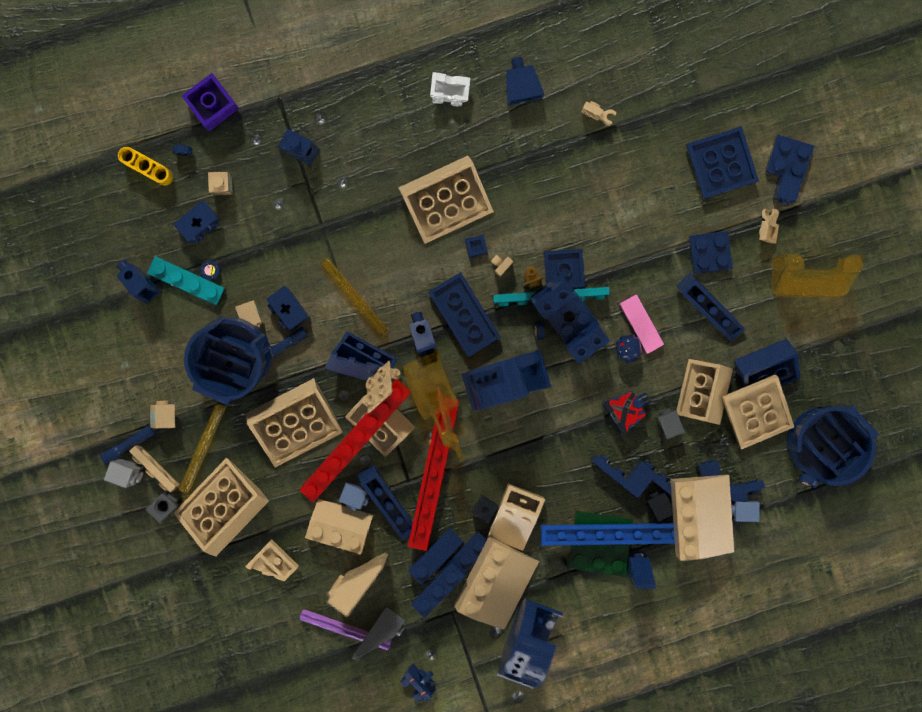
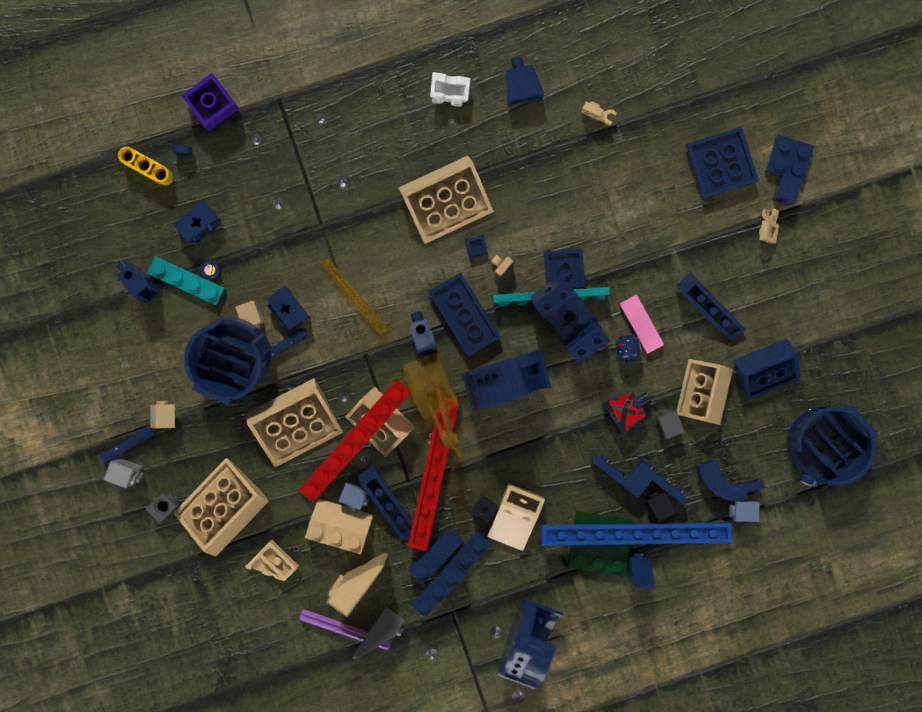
tan plate [129,445,180,492] -> none
clear yellow axle [179,404,226,493] -> none
tan brick [208,172,233,195] -> none
dark blue torso [279,129,320,166] -> none
dark blue wedge [325,331,397,381] -> none
tan hinge [366,361,400,413] -> none
dark blue hips [400,663,436,702] -> none
tan slope [454,537,539,630] -> none
pearl gold hinge [523,266,544,289] -> none
dark blue tile [534,321,545,340] -> none
tan slope [670,475,734,561] -> none
dark blue plate [689,231,733,274] -> none
tan plate [722,375,794,449] -> none
clear yellow windscreen [772,254,864,297] -> none

